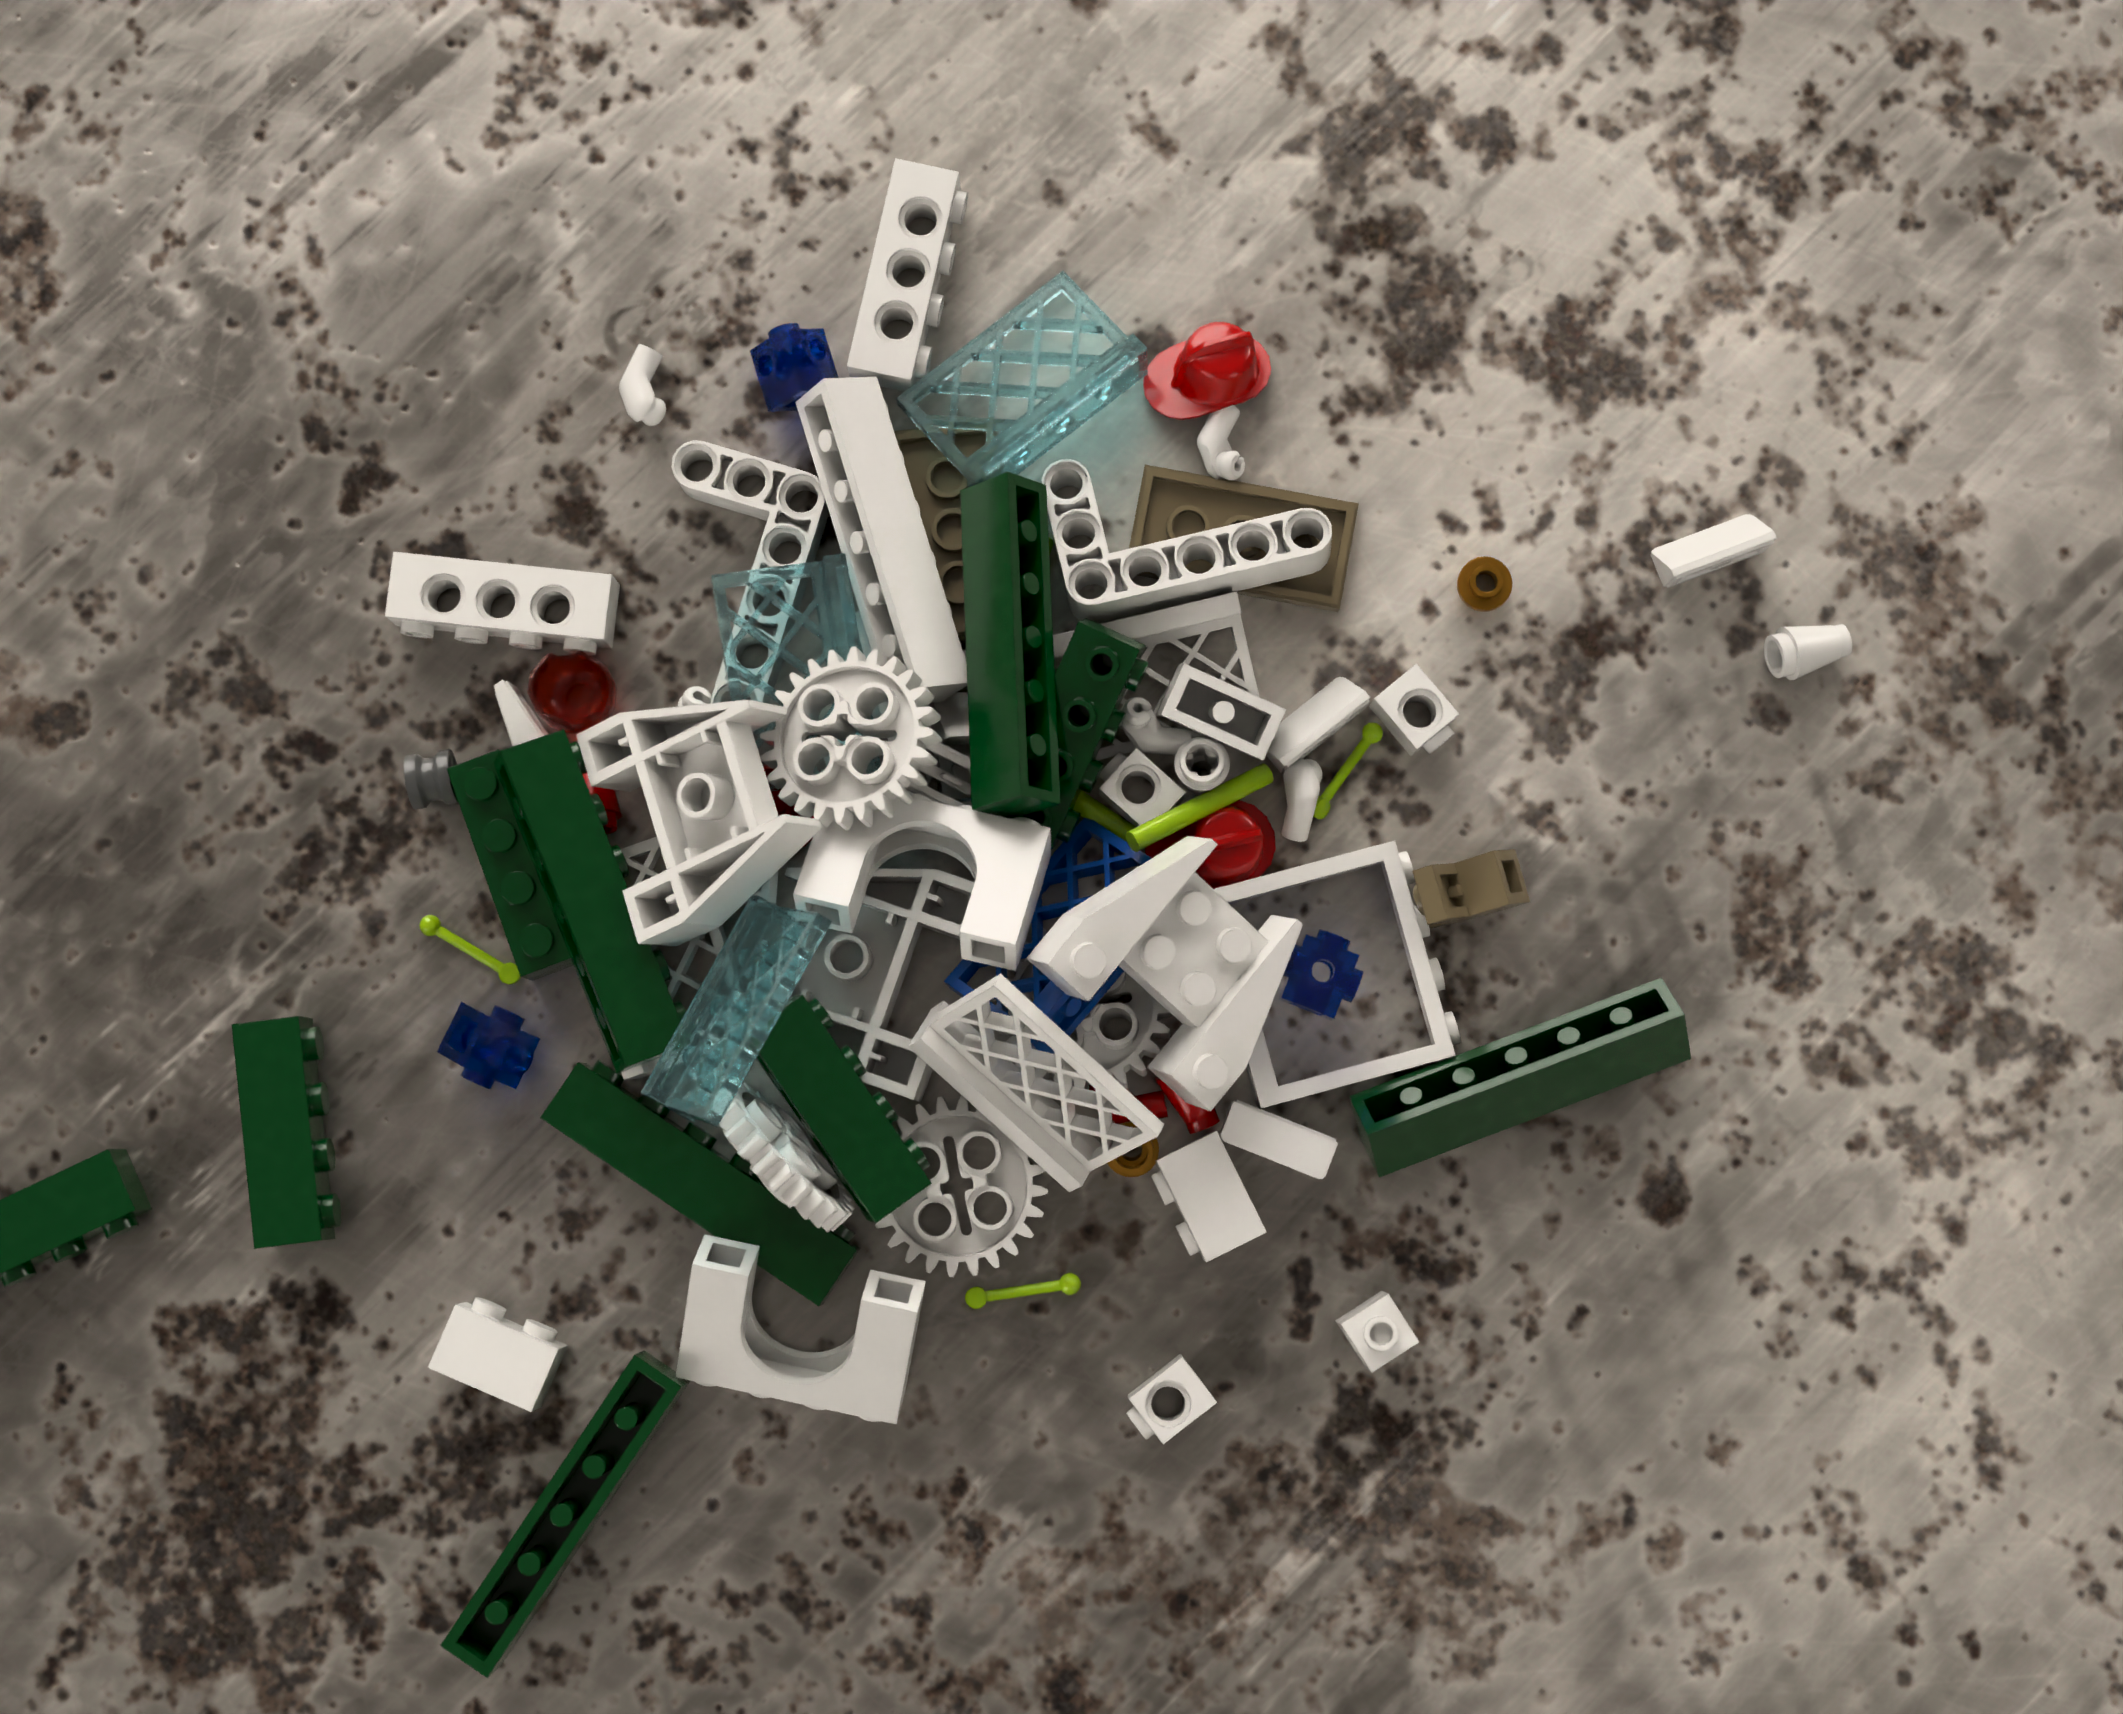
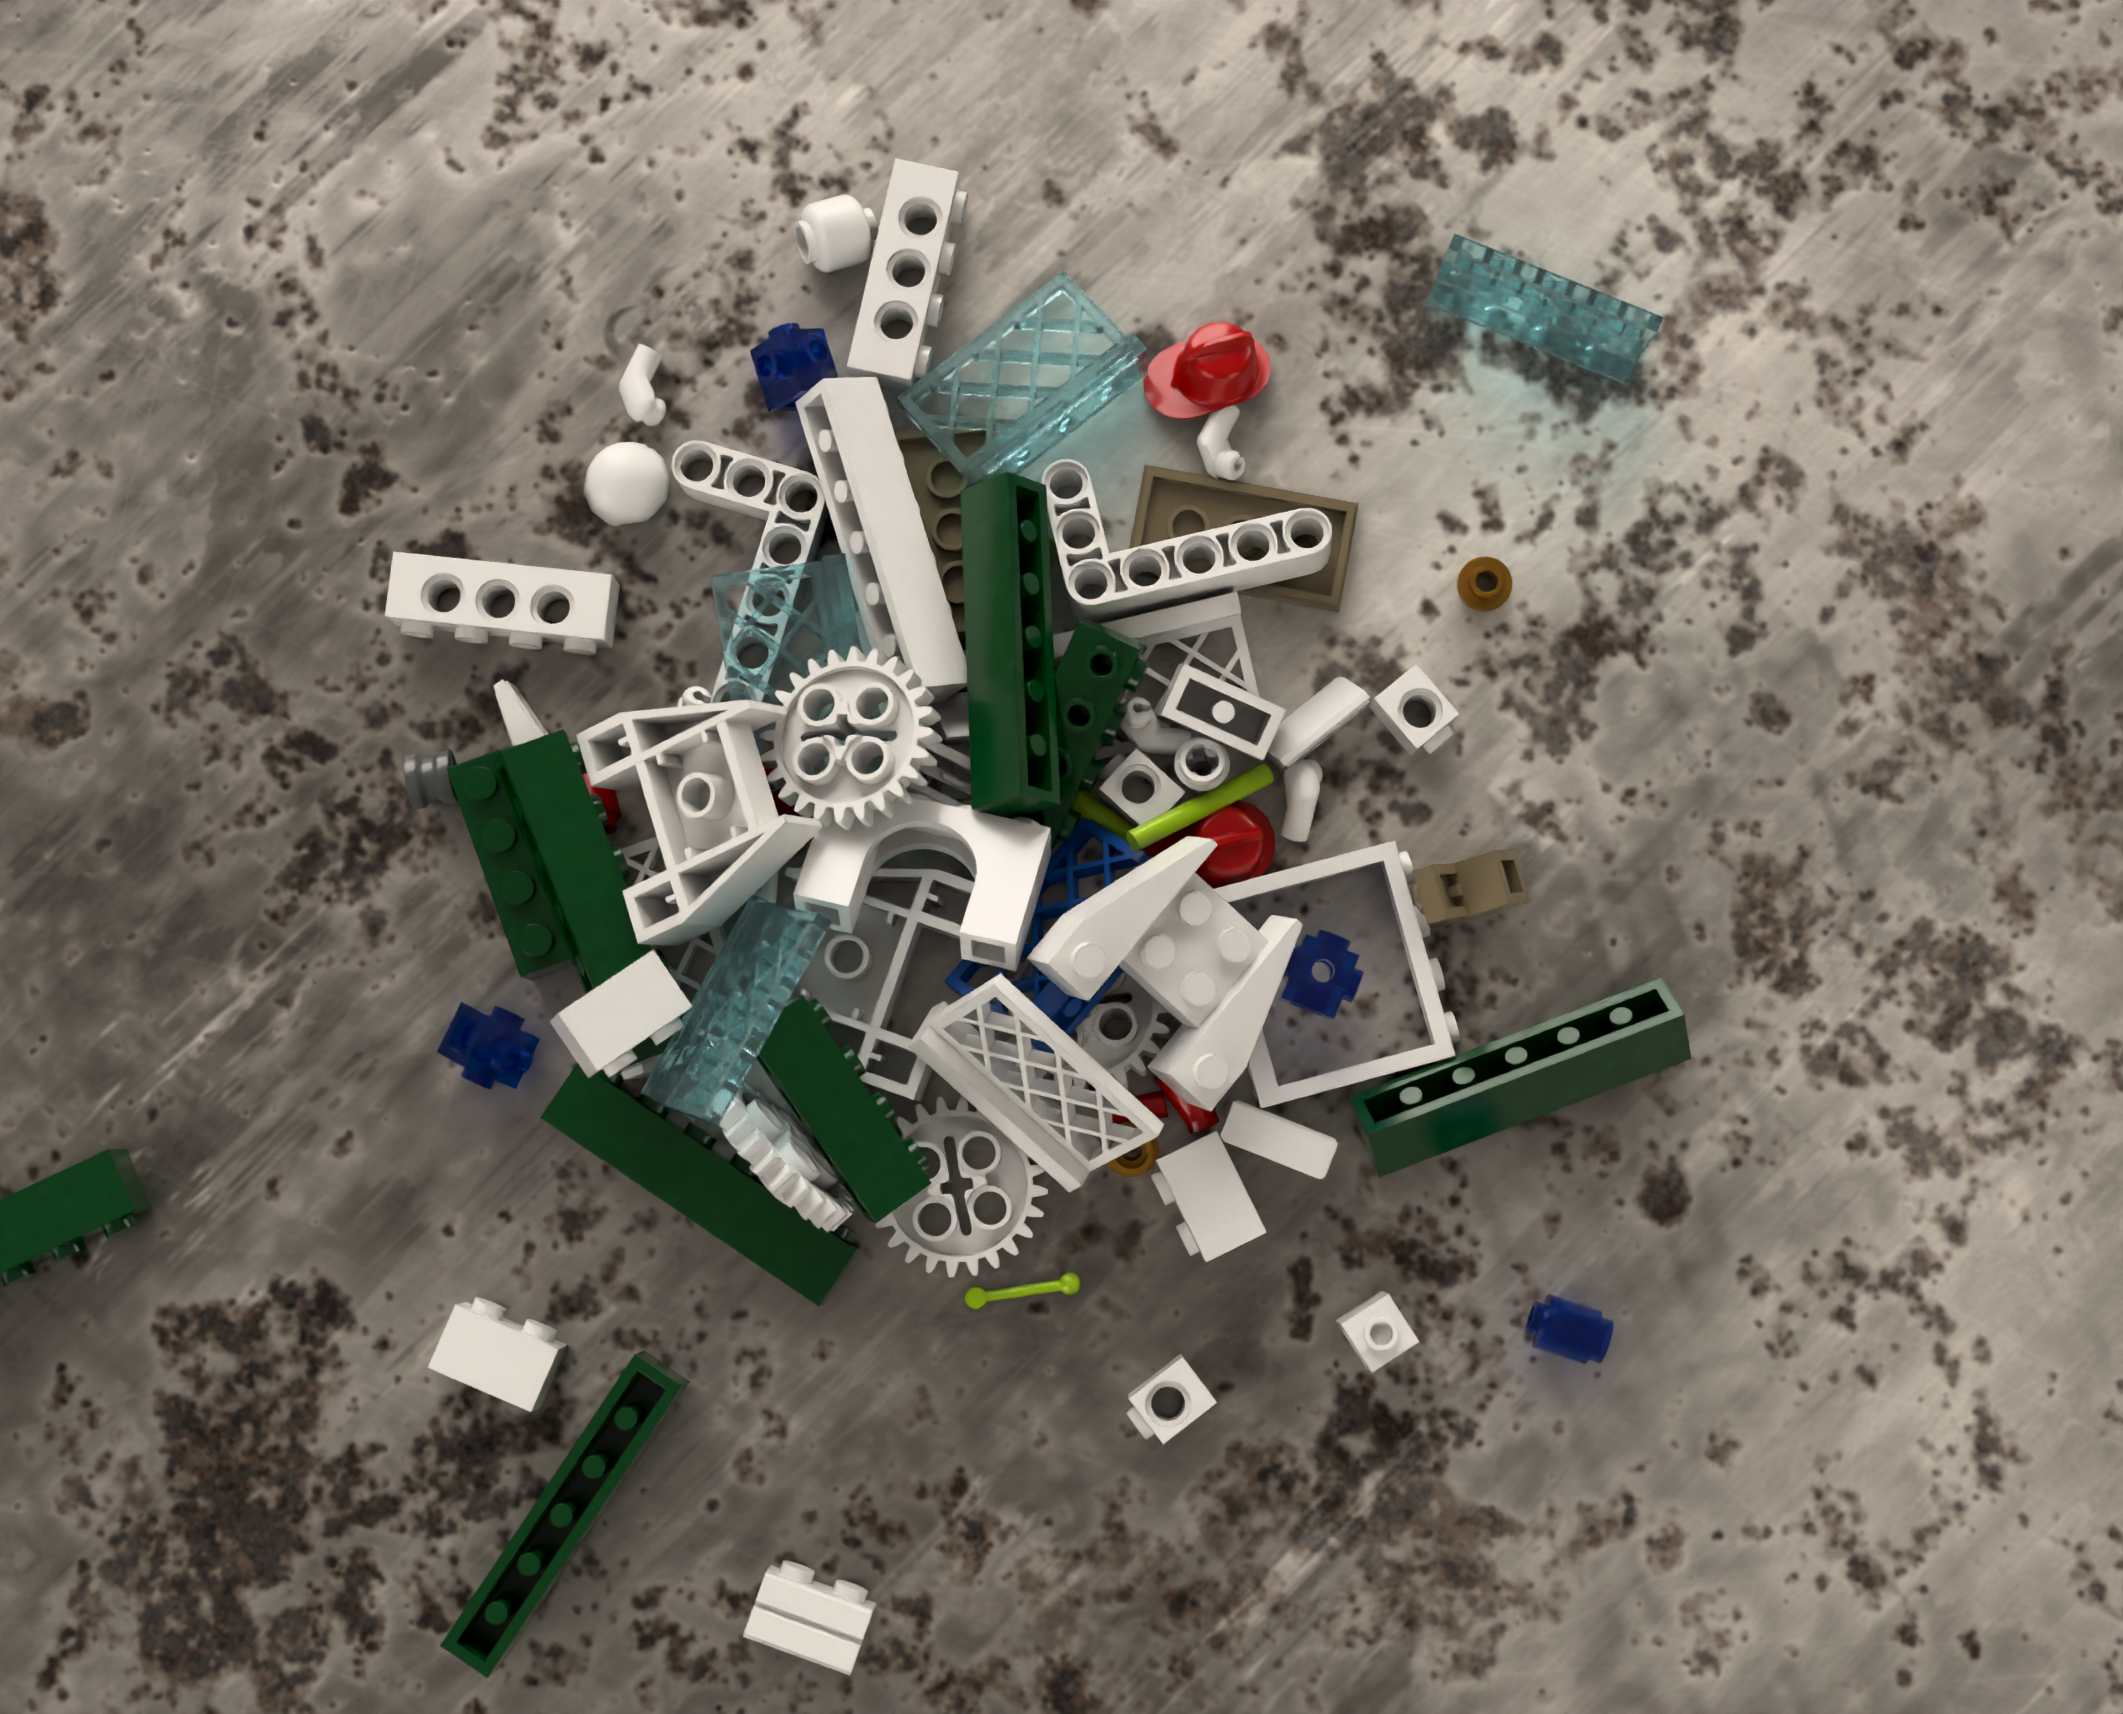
dark green brick [231,1016,341,1249] -> none
lime hinge [419,915,521,985] -> none
clear red hair [527,650,617,734] -> none
white arch [676,1234,926,1424] -> none
lime hinge [1313,722,1383,820] -> none
white slope [1651,514,1777,588] -> none
white cone [1764,624,1852,680] -> none
none -> white brick [549,950,693,1078]
none -> white hair [584,442,670,526]
none -> white brick [743,1560,876,1675]
none -> white head [794,194,878,273]
none -> clear light blue fence [1426,234,1663,385]
none -> clear blue brick [1525,1294,1614,1364]

